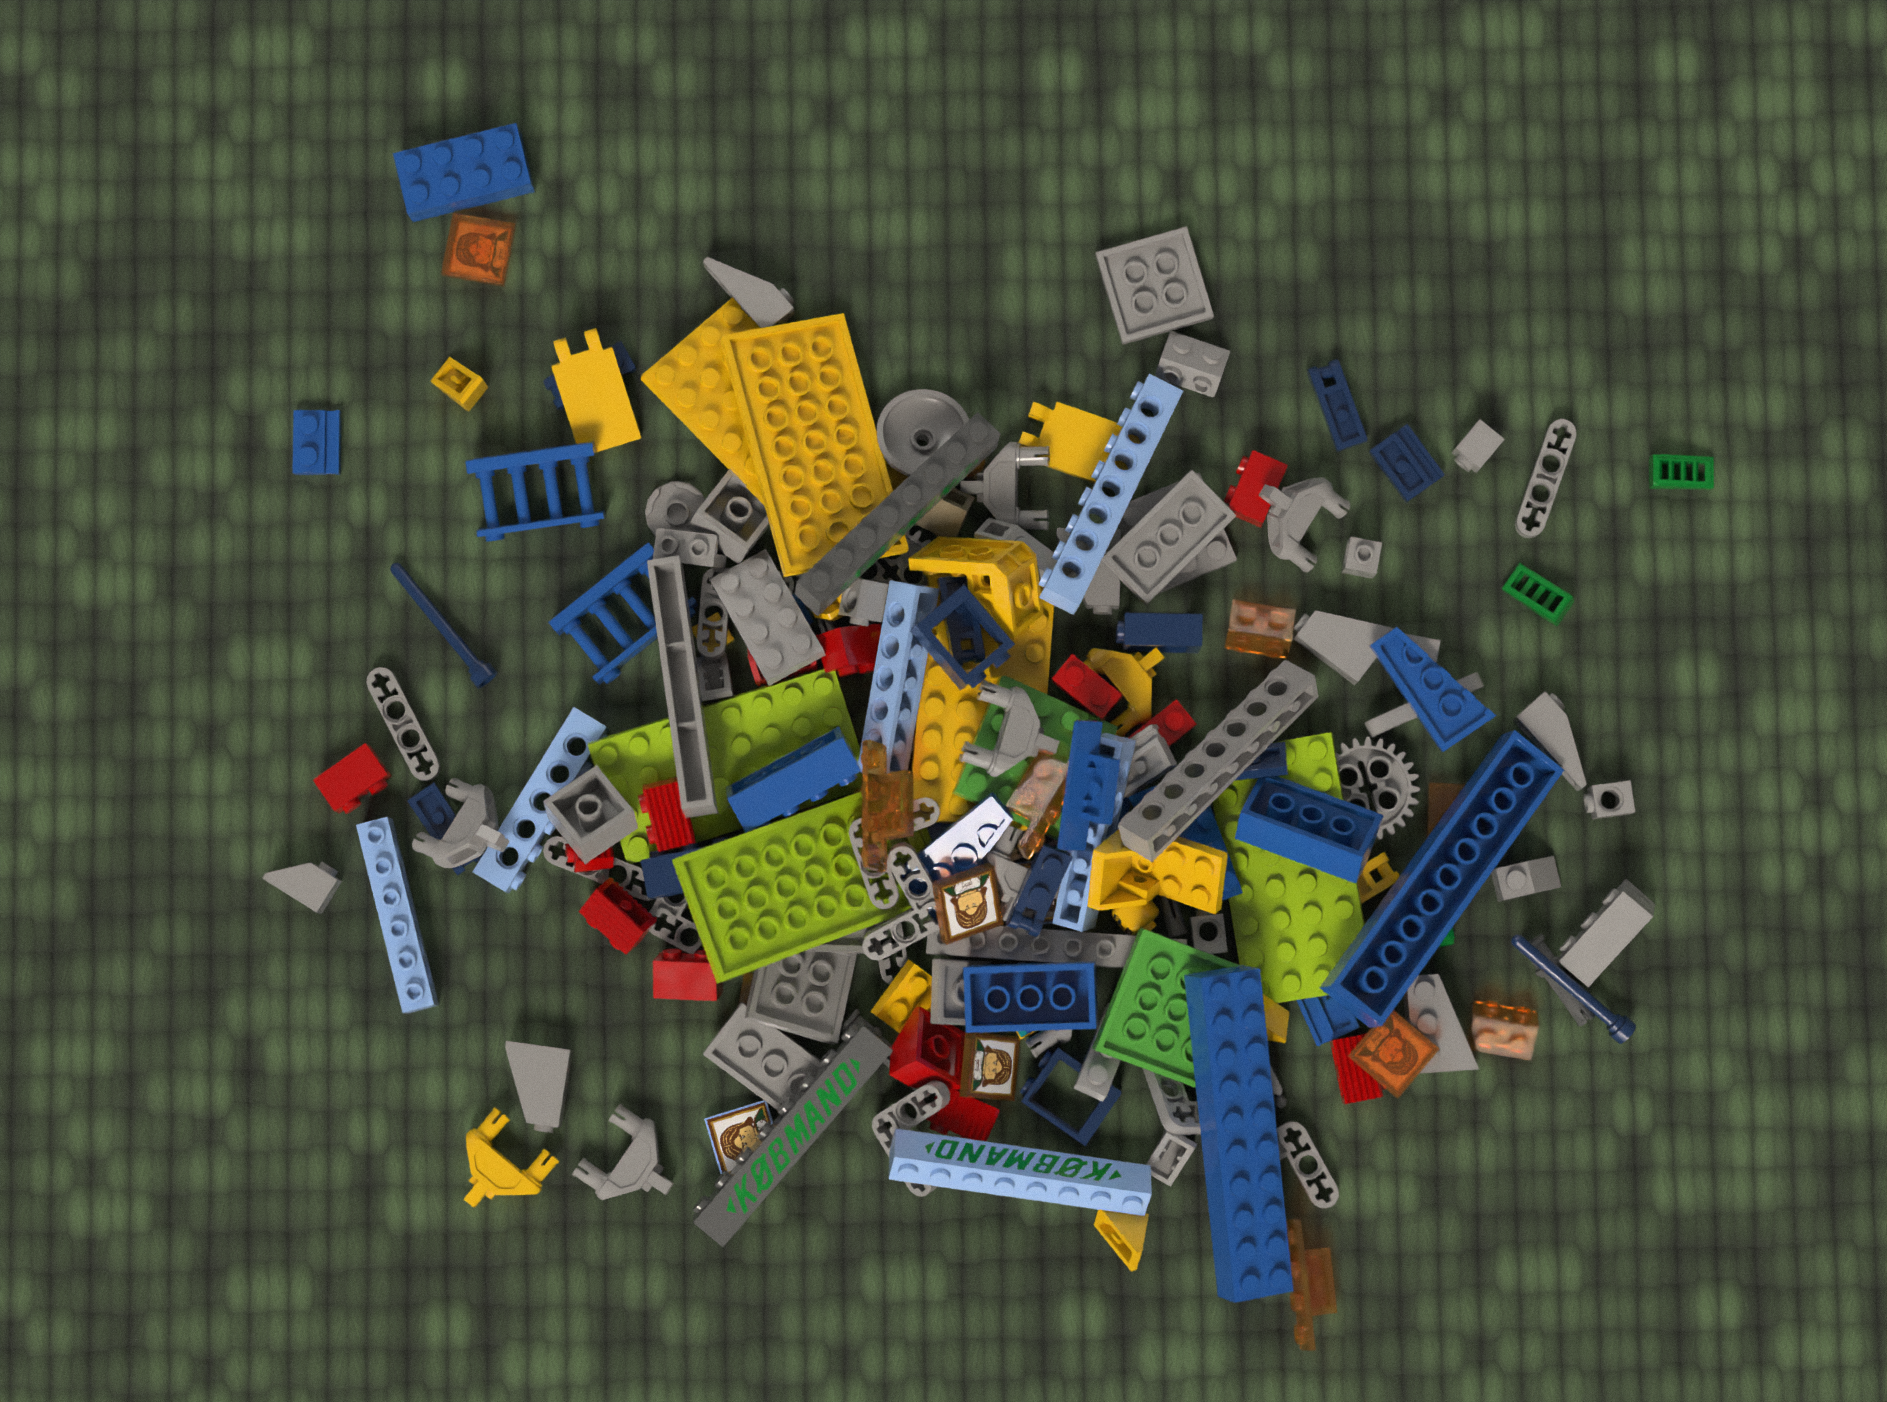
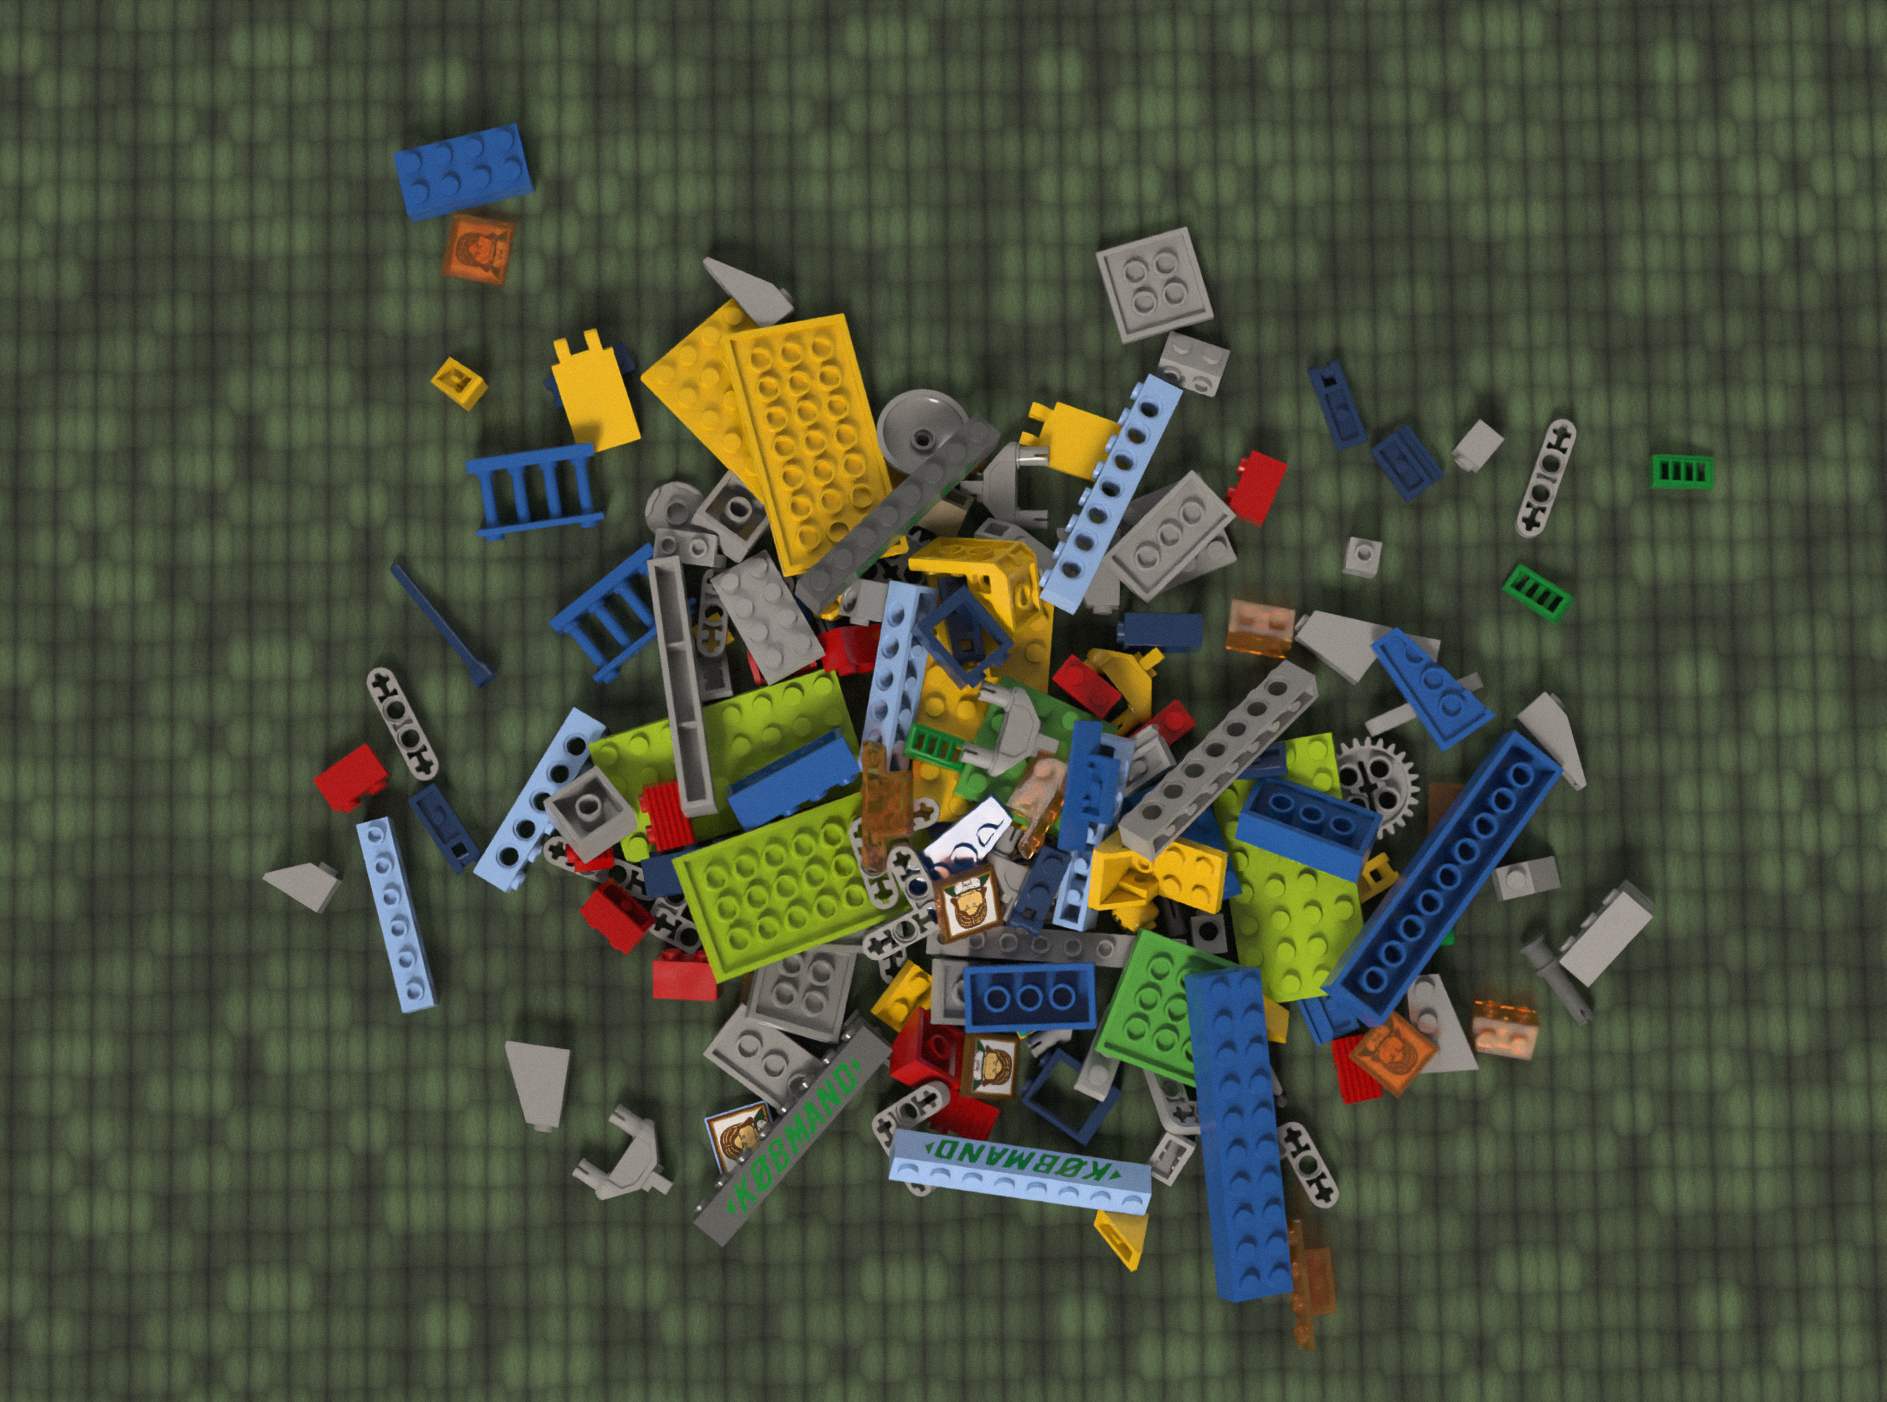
blue plate [293,410,342,475] -> none
light grey connector [412,778,510,868] -> none
yellow connector [464,1107,560,1208] -> none
light grey connector [1259,477,1350,572] -> none
dark blue piece [1511,935,1636,1044] -> none
light grey brick [1584,780,1635,820] -> none
none -> green slope [902,722,972,773]

